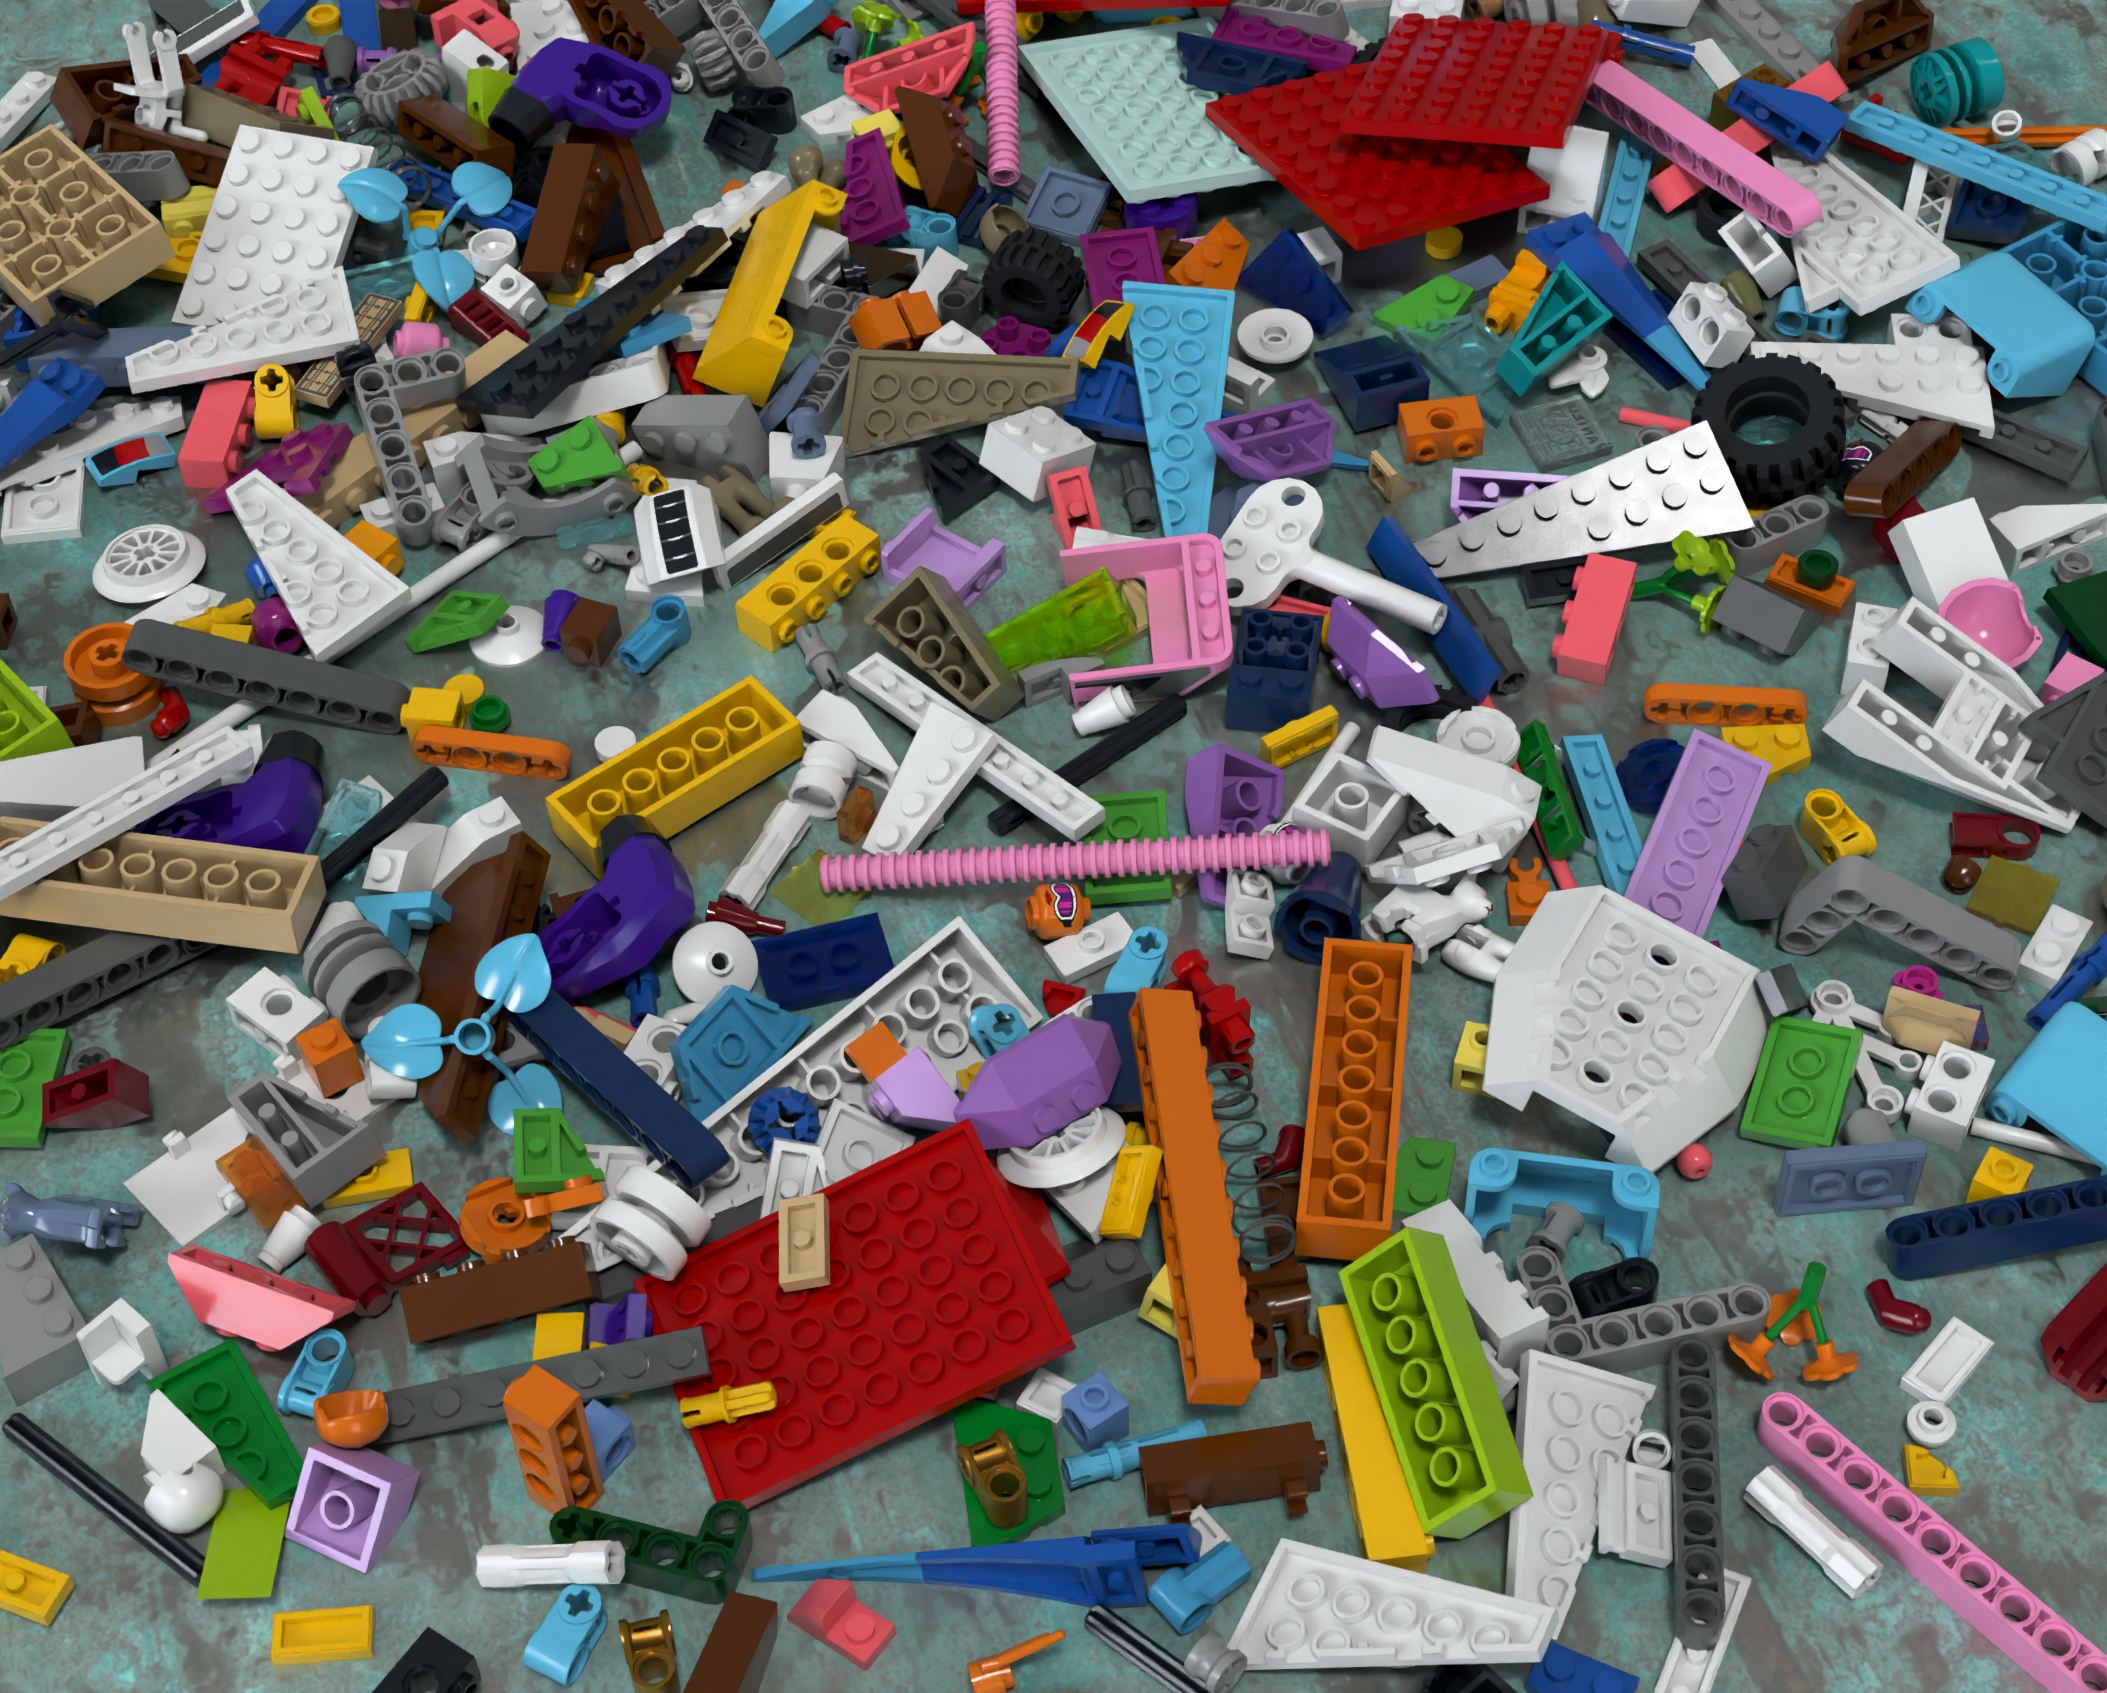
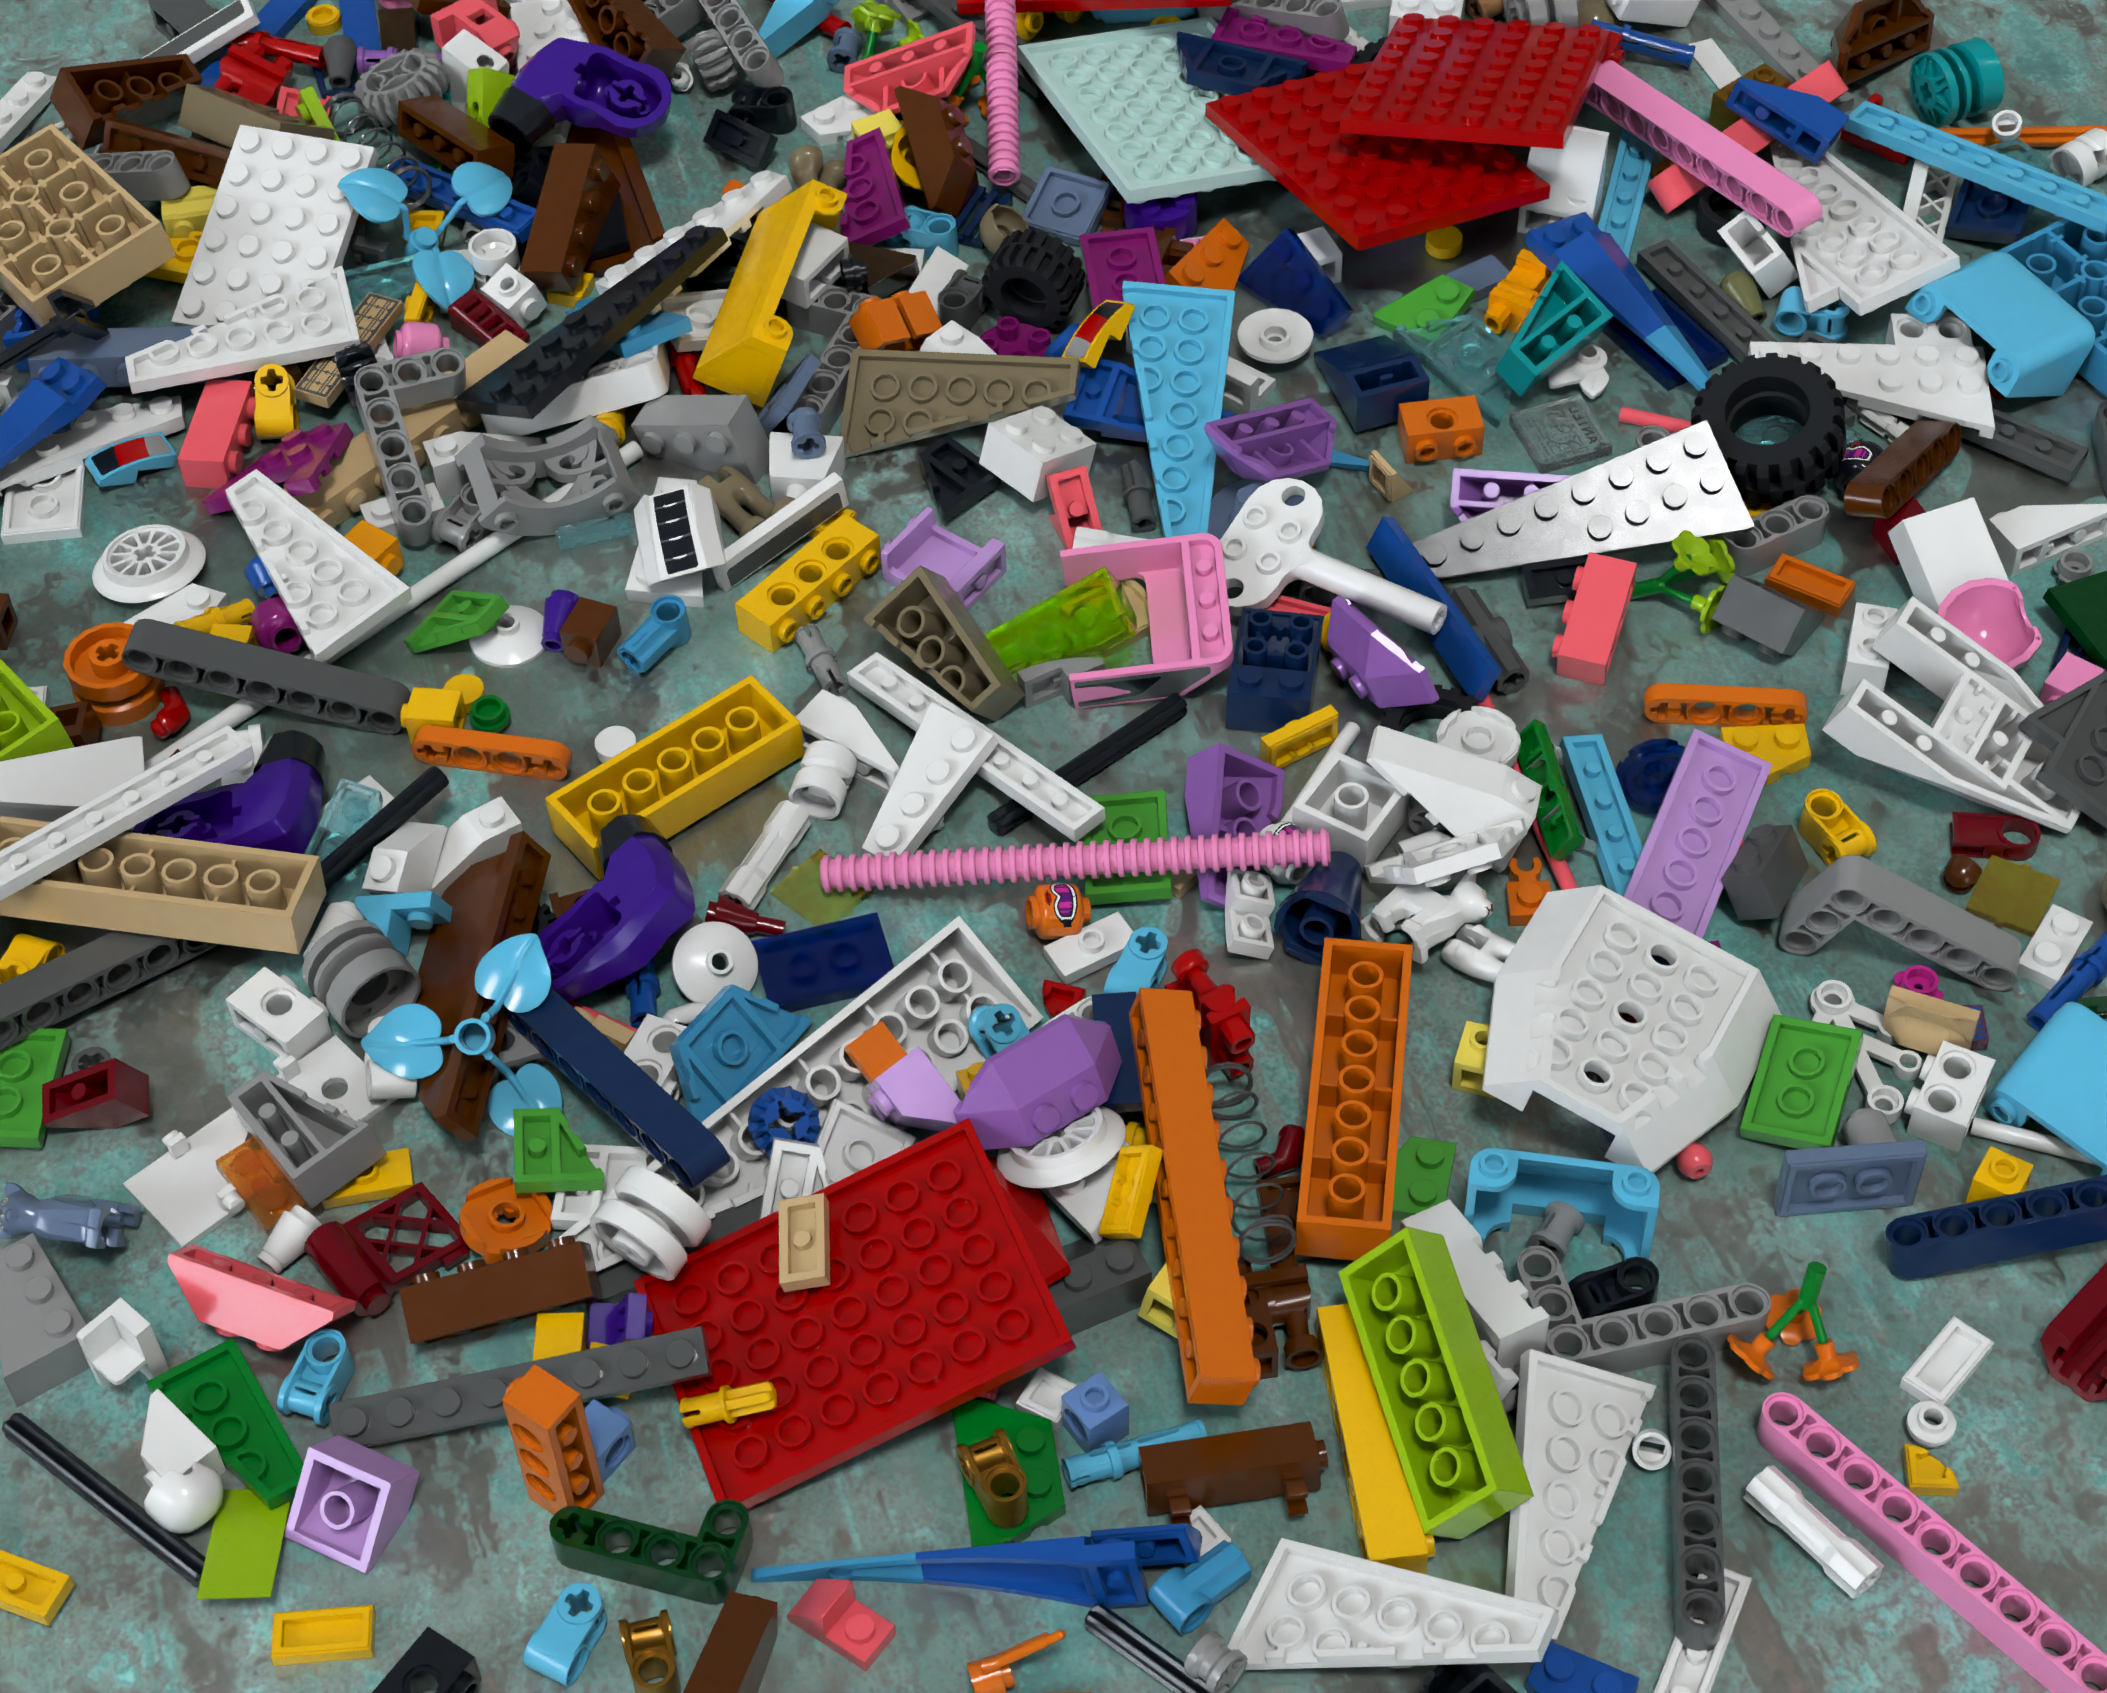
white piece [113,21,208,143] -> none
orange brick [295,1017,365,1098] -> none
orange hair [313,1390,389,1448] -> none
white axle [476,1540,626,1588] -> none
orange plate [523,1174,609,1219] -> none
bright green wing [527,415,629,495] -> none
light grey arm [582,543,640,571] -> none
yellow pin [627,463,668,496] -> none
clear orange plate [836,785,877,846] -> none
white cone [1072,685,1137,736] -> none
white plate [1598,1456,1673,1569] -> none
white brick [1667,281,1756,368] -> none
dark grey tile [1755,963,1810,1017] -> none
dark green tile [1796,549,1839,588] -> none
dark red arm [1866,1279,1932,1334] -> none

